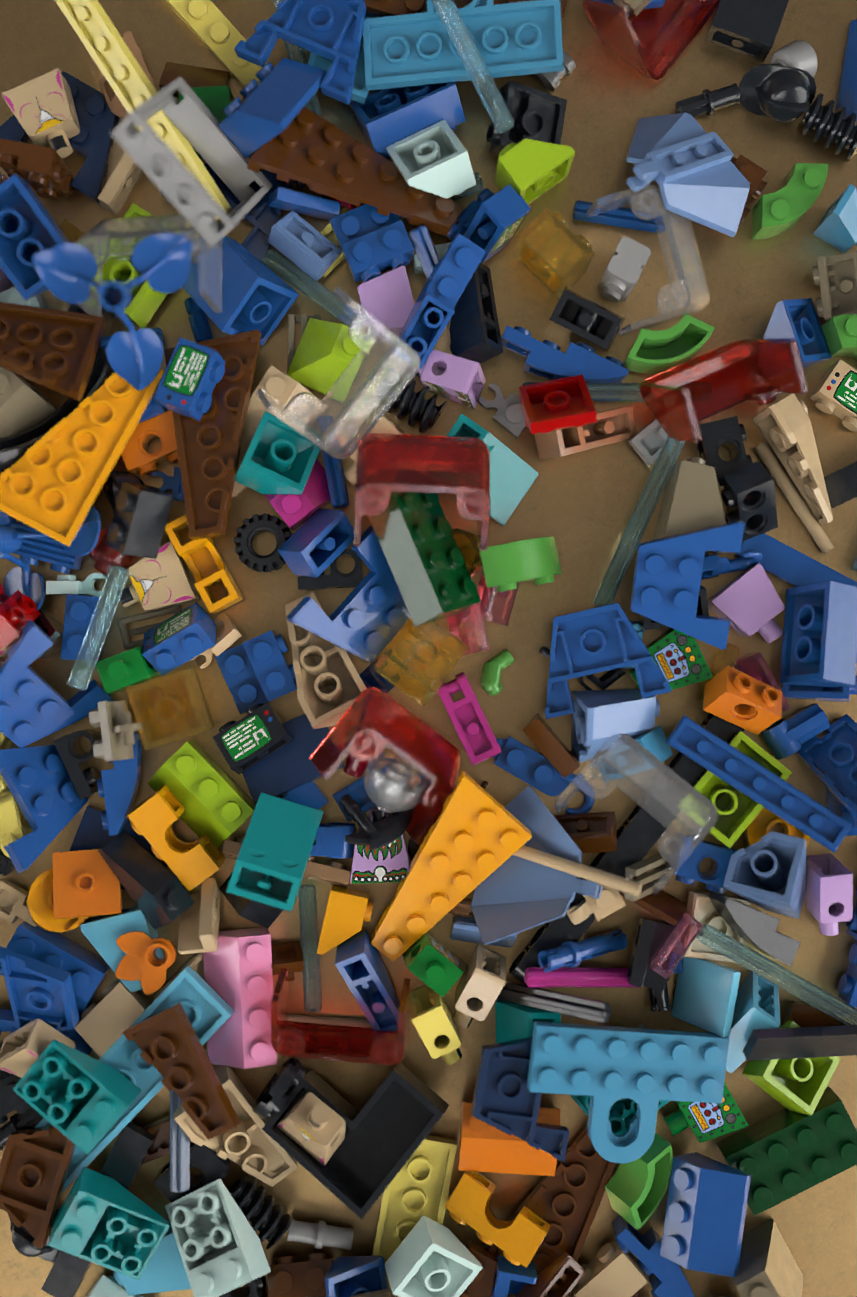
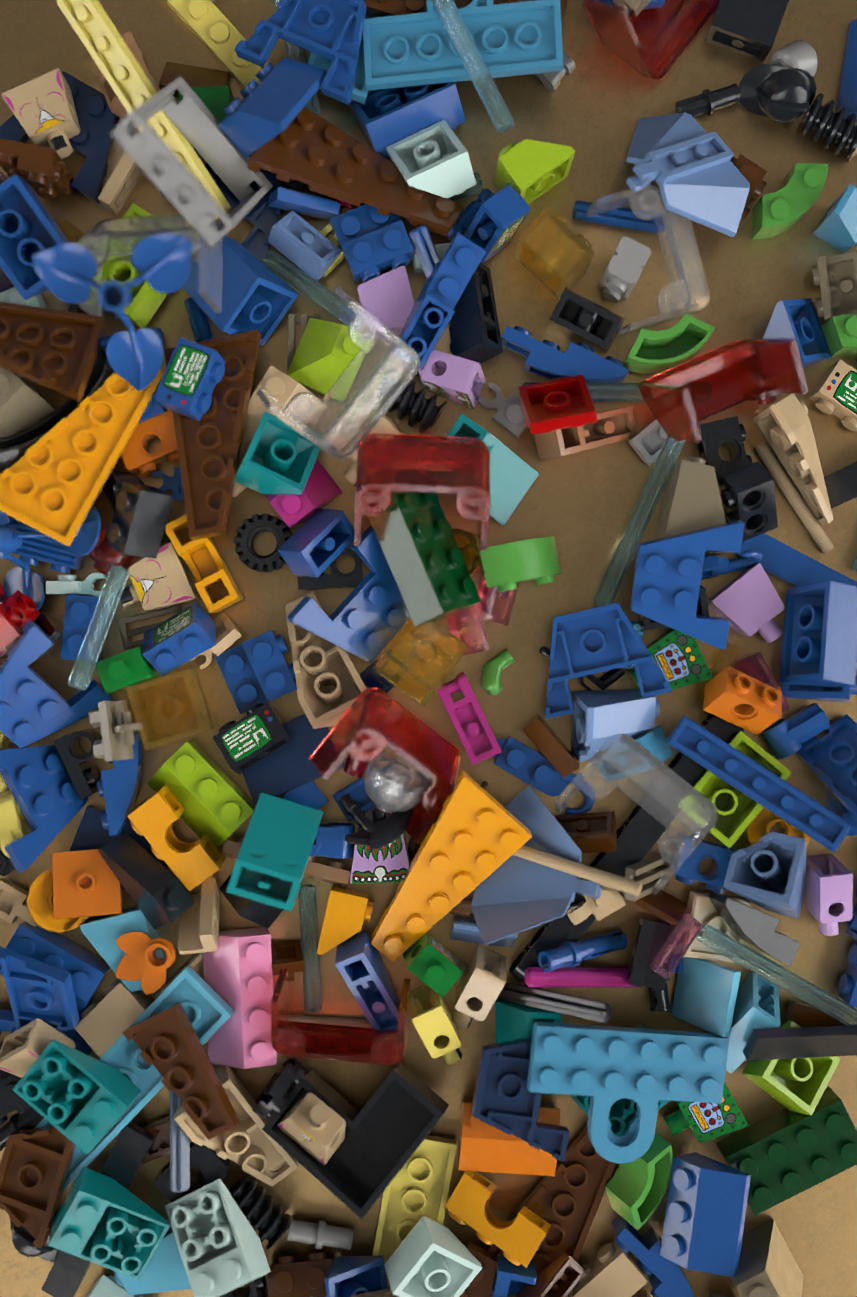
blue axle [317,416,349,508] -> none
black plate [486,80,567,155] -> none

